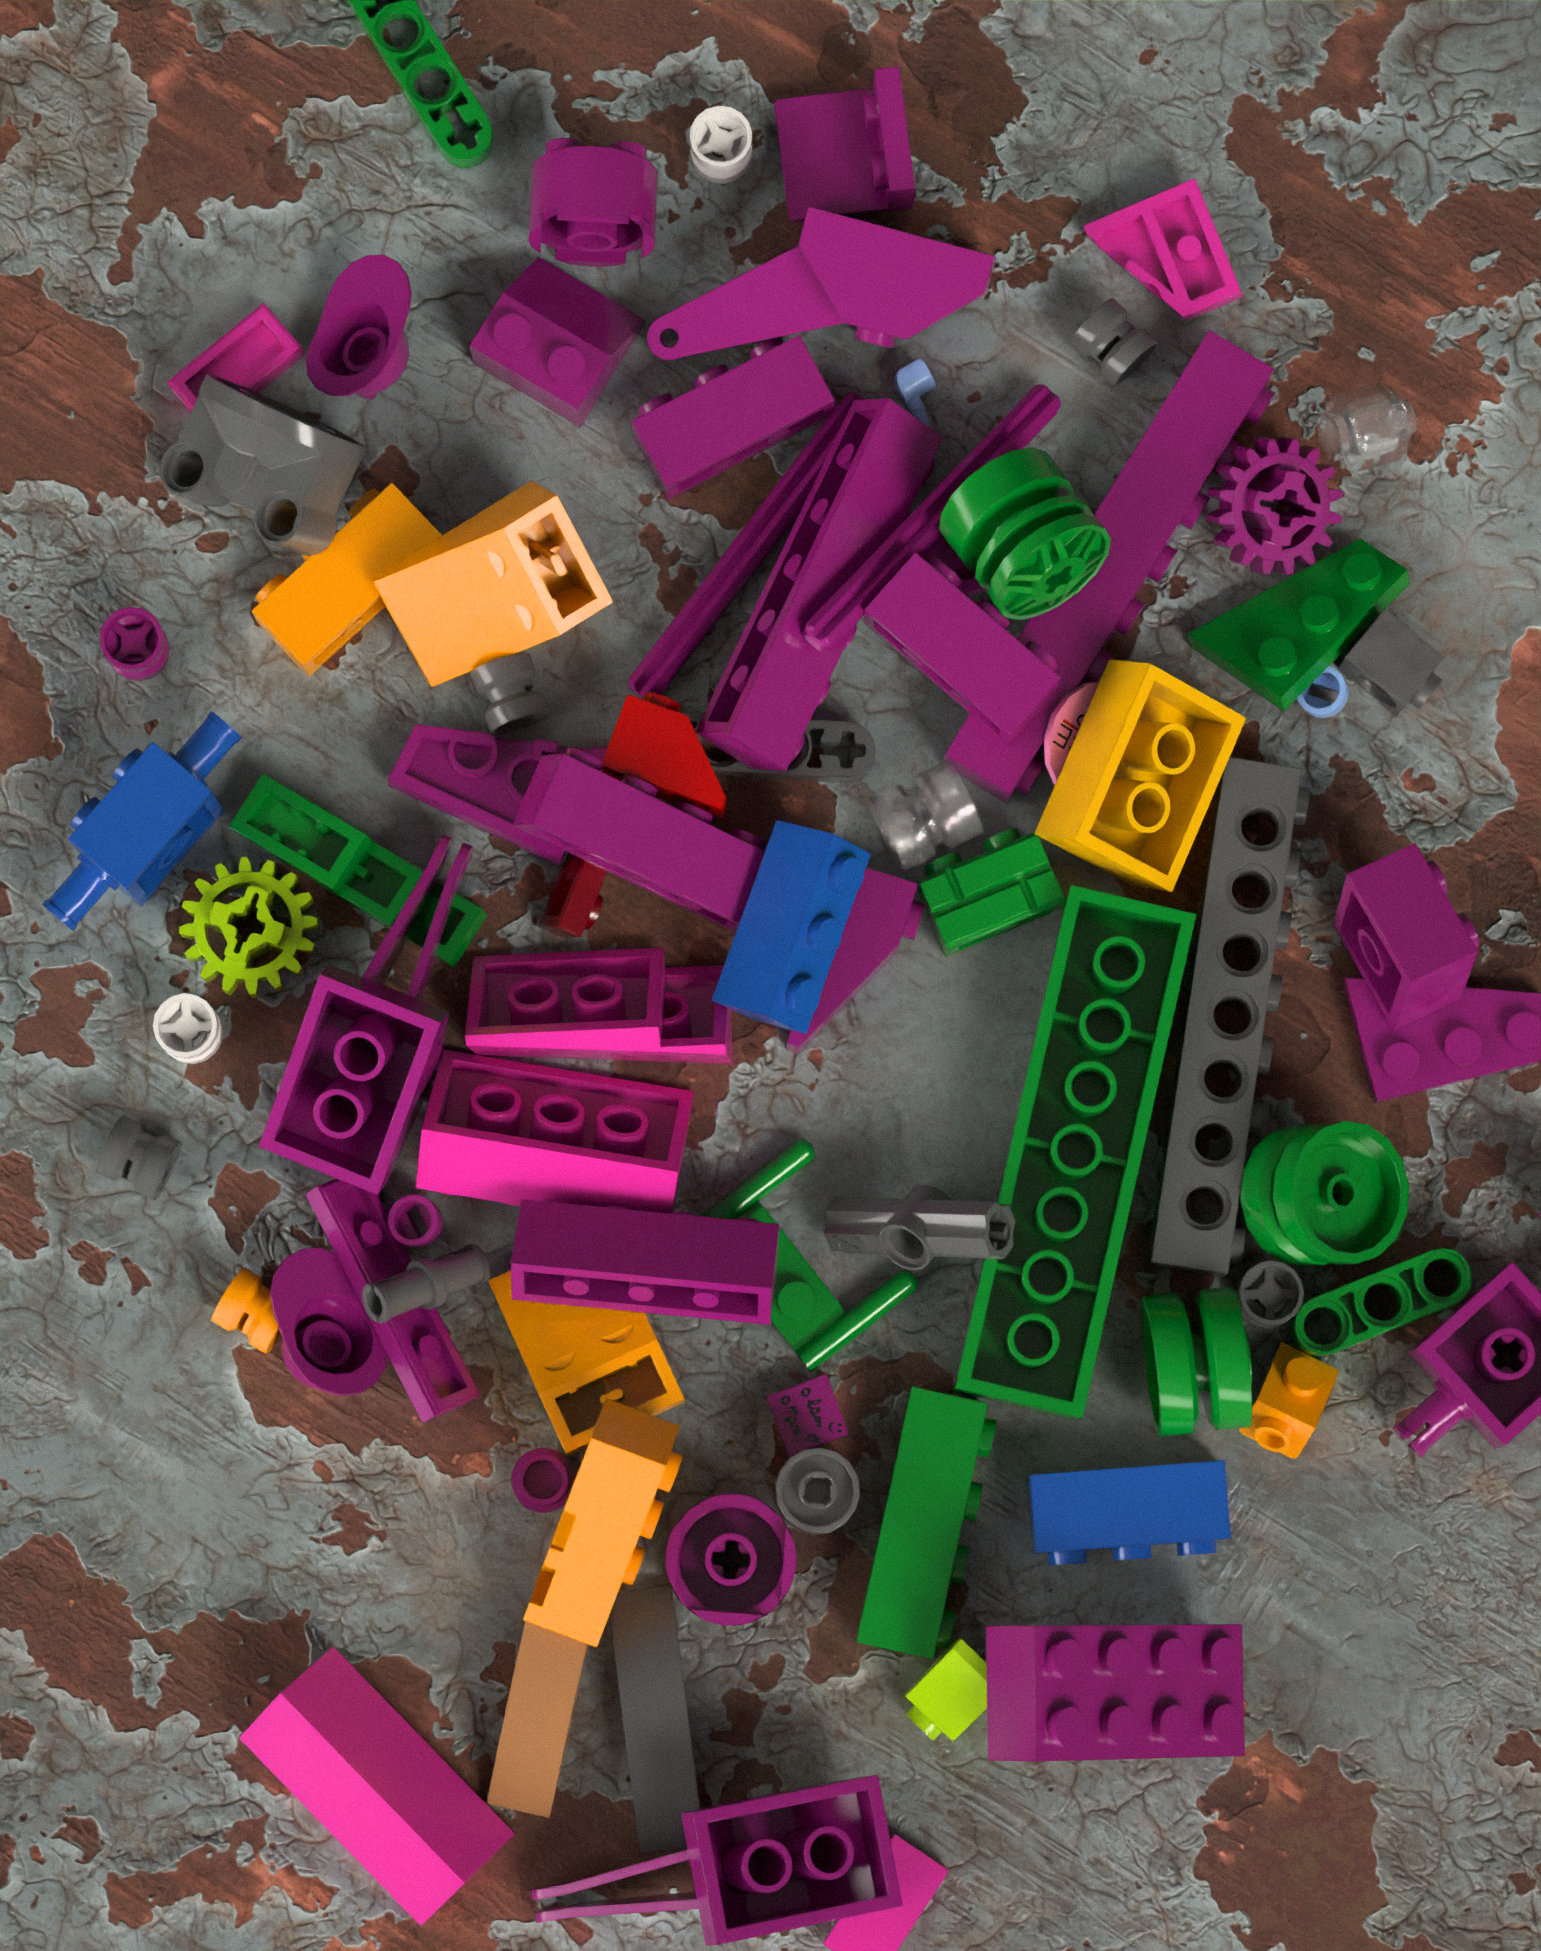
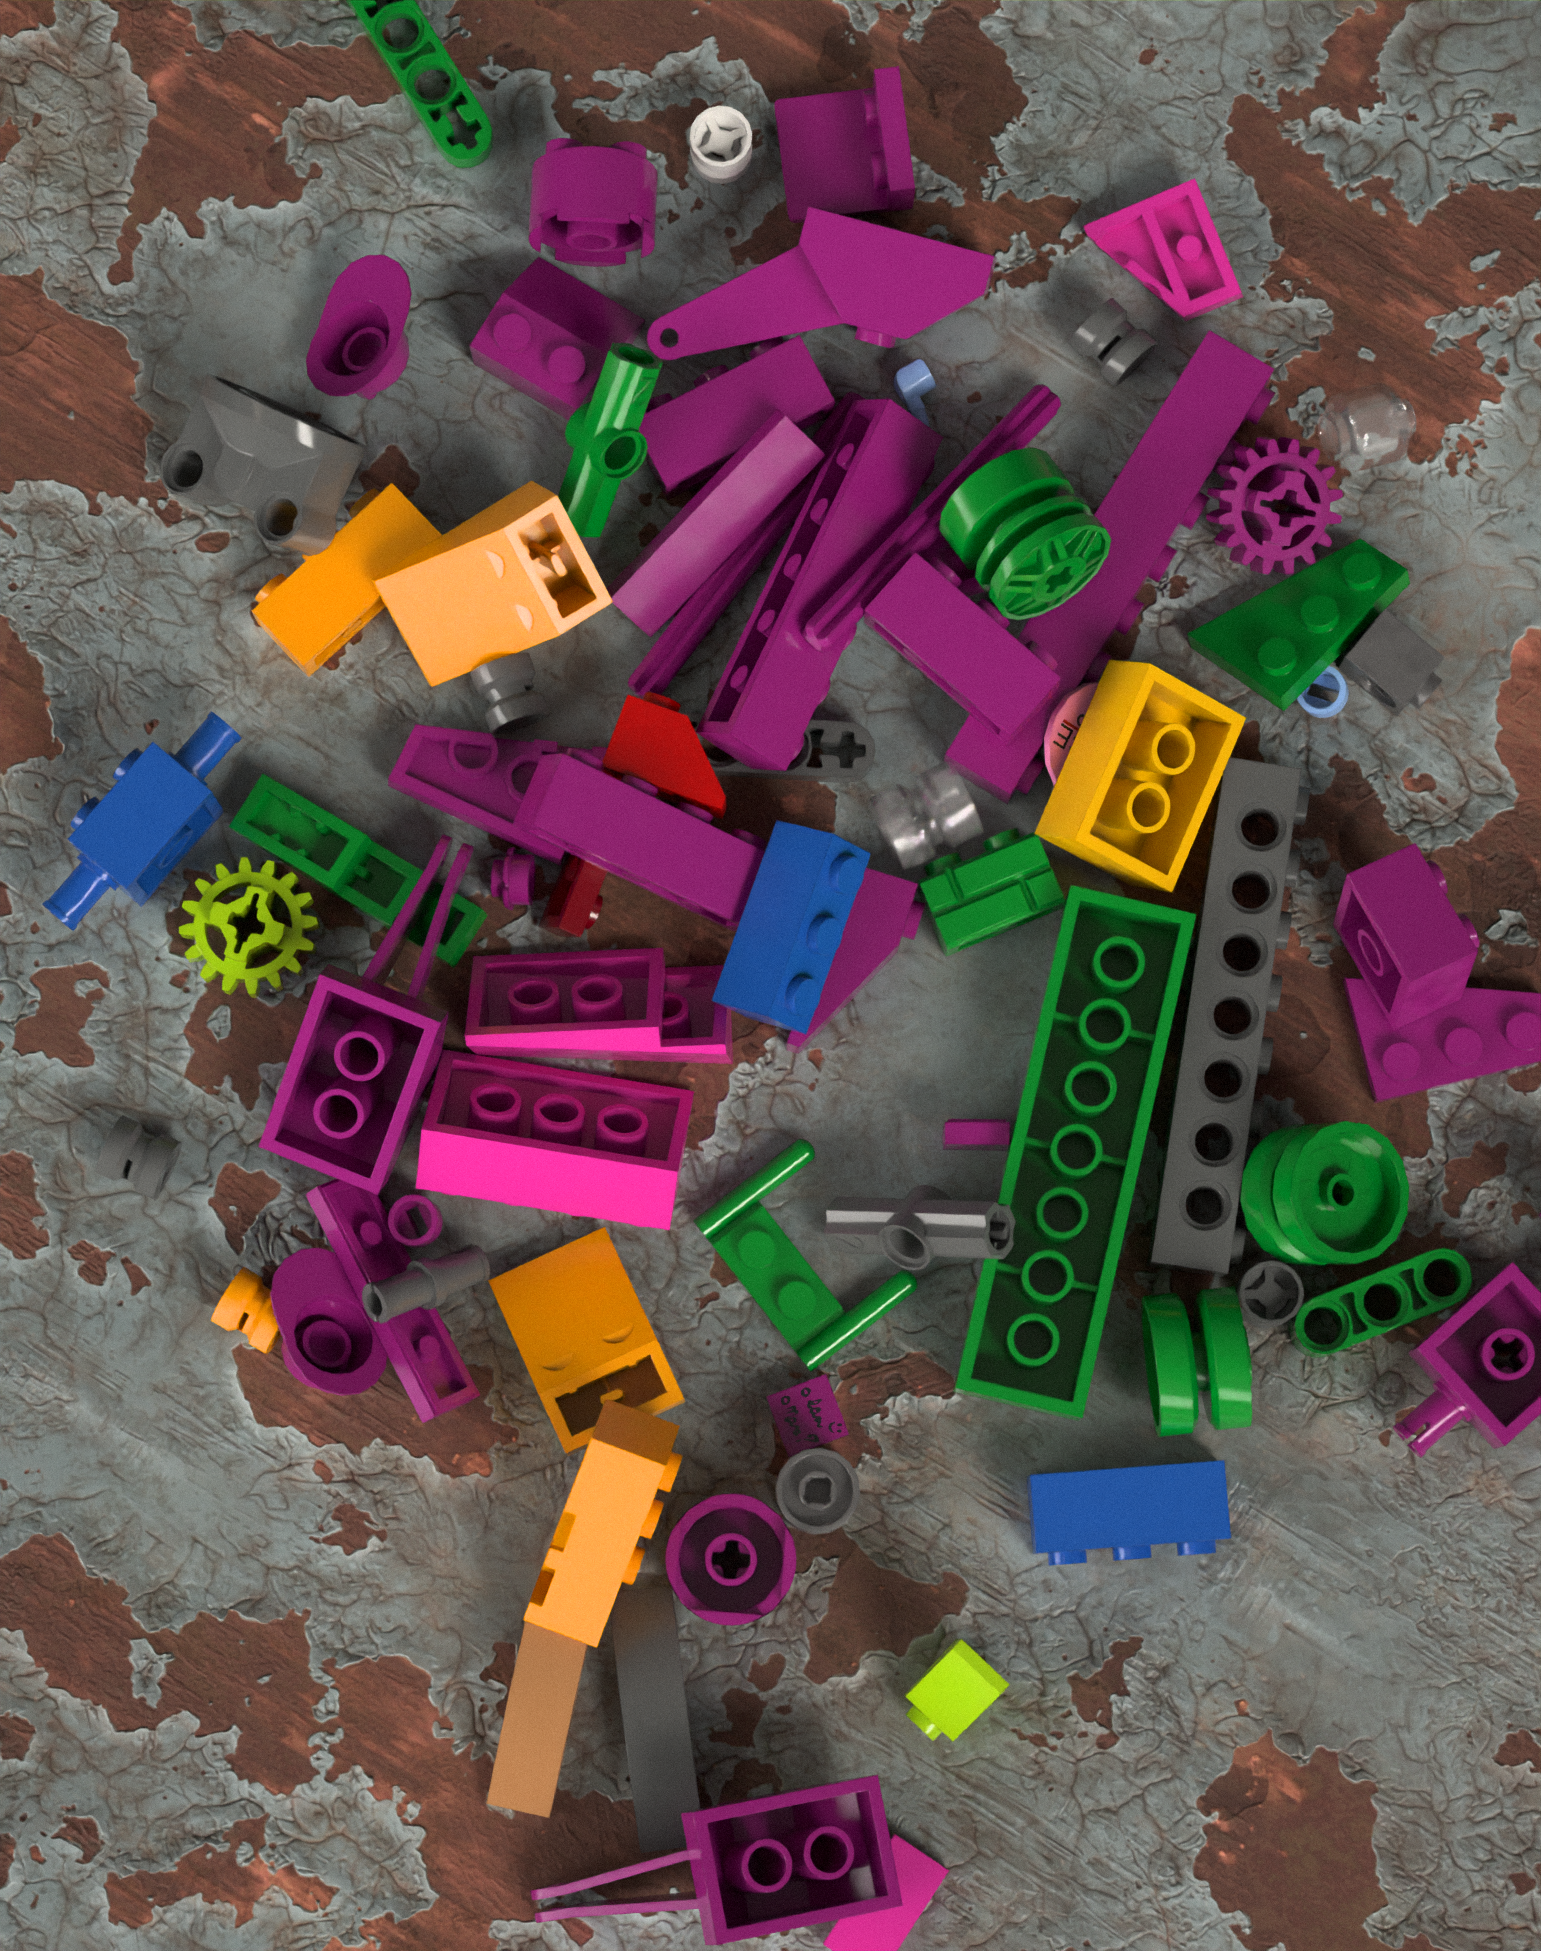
magenta wheel [99,607,170,681] -> none
white wheel [153,993,224,1064] -> none
dark pink tile [167,303,306,412] -> none
dark pink slope [239,1646,516,1926] -> none
magenta brick [511,1199,779,1325] -> none
magenta plate [511,1448,576,1513] -> none
green brick [856,1387,997,1659] -> none
magenta brick [986,1624,1245,1762] -> none
light orange bracket [1239,1342,1340,1459] -> none
none -> magenta plate [491,847,536,910]
none -> green piece [558,343,663,537]
none -> magenta tile [606,409,826,638]
none -> magenta tile [943,1119,1010,1151]

